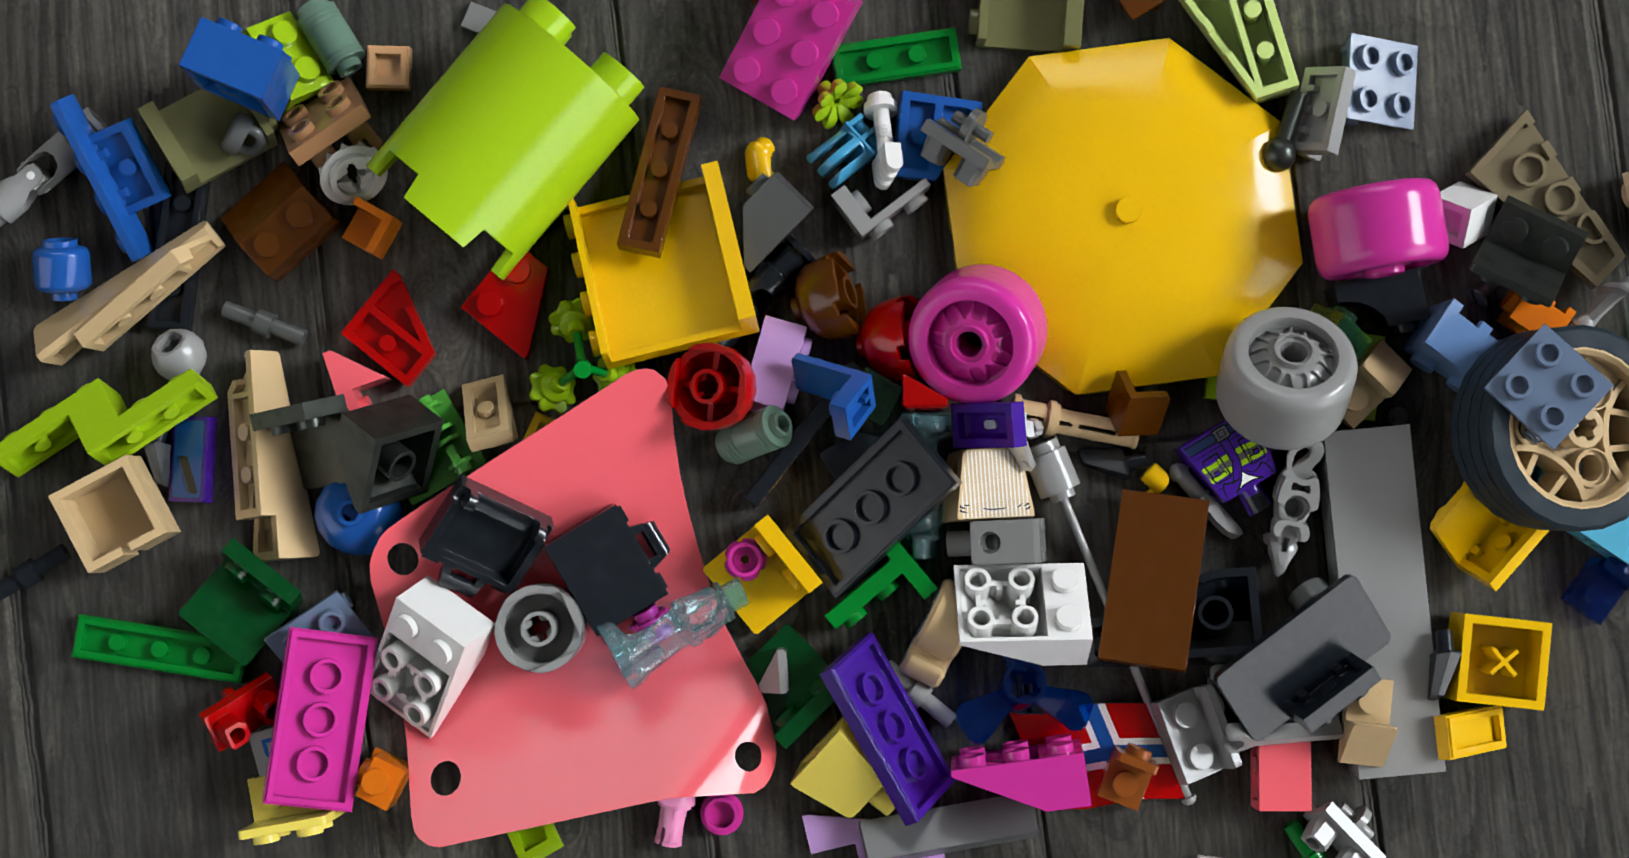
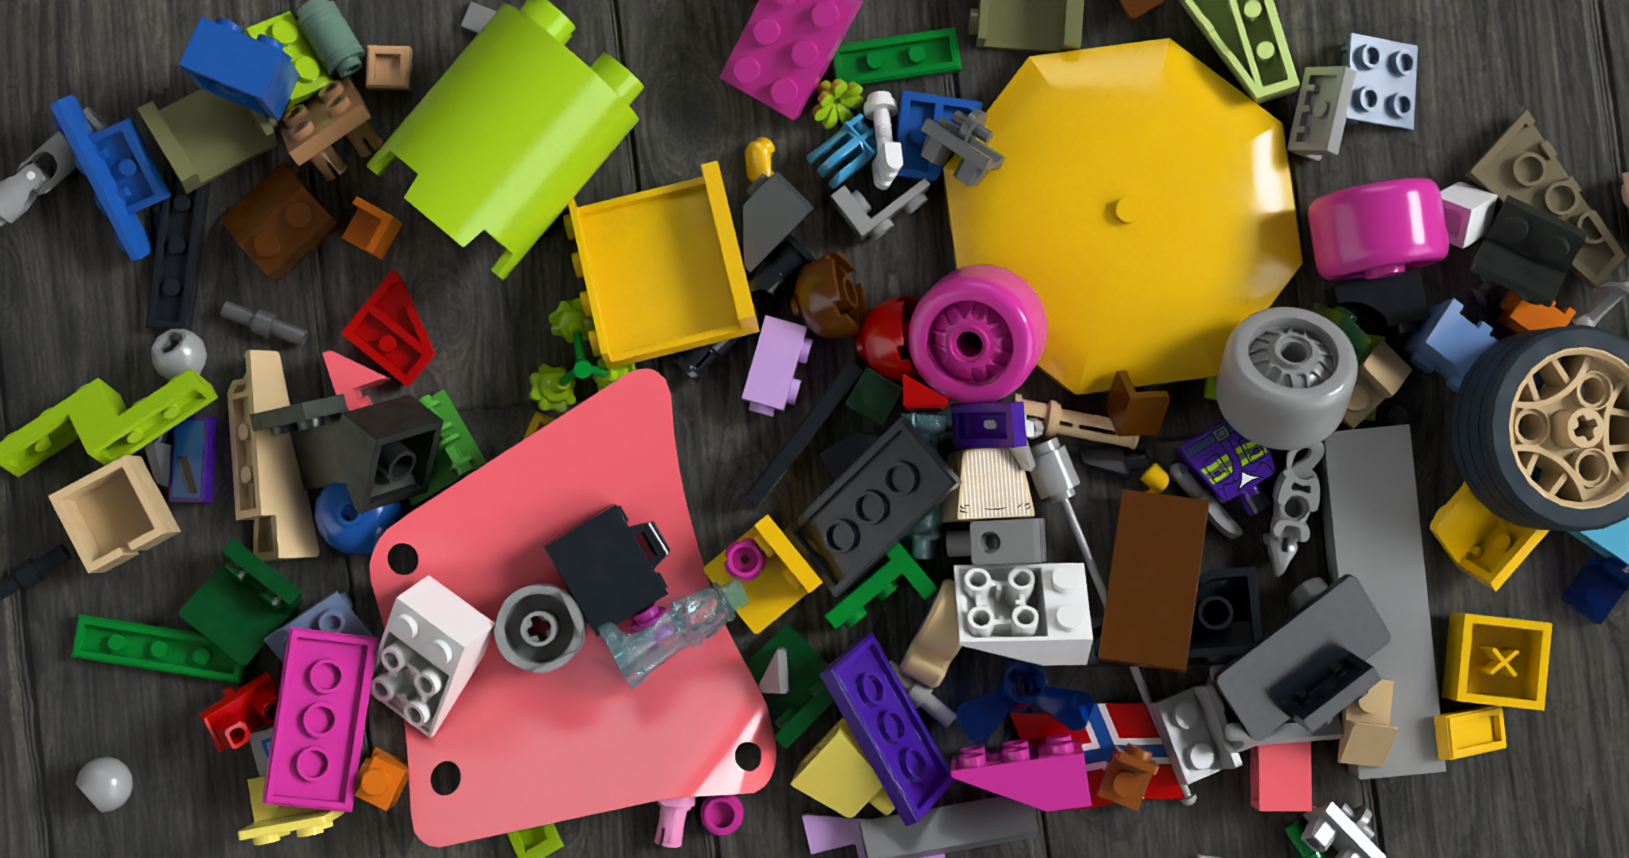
blue head [32,237,93,301] -> none
tan wedge [33,221,226,366] -> none
dark grey tile [220,111,266,156] -> none
white gear [318,141,388,205] -> none
black piece [419,475,554,598] -> none
red wing [461,252,550,360] -> none
tan slope [462,374,519,453] -> none
reddish brown plate [617,87,702,258] -> none
red cylinder [666,342,757,431] -> none
sand green head [715,405,793,464] -> none
blue bracket [791,353,876,441] -> none
pearl dark grey bar [1263,90,1308,172] -> none
black bar [1427,630,1462,701] -> none
sand blue hinge [1484,324,1614,451] -> none
none -> light grey piece [75,757,133,813]

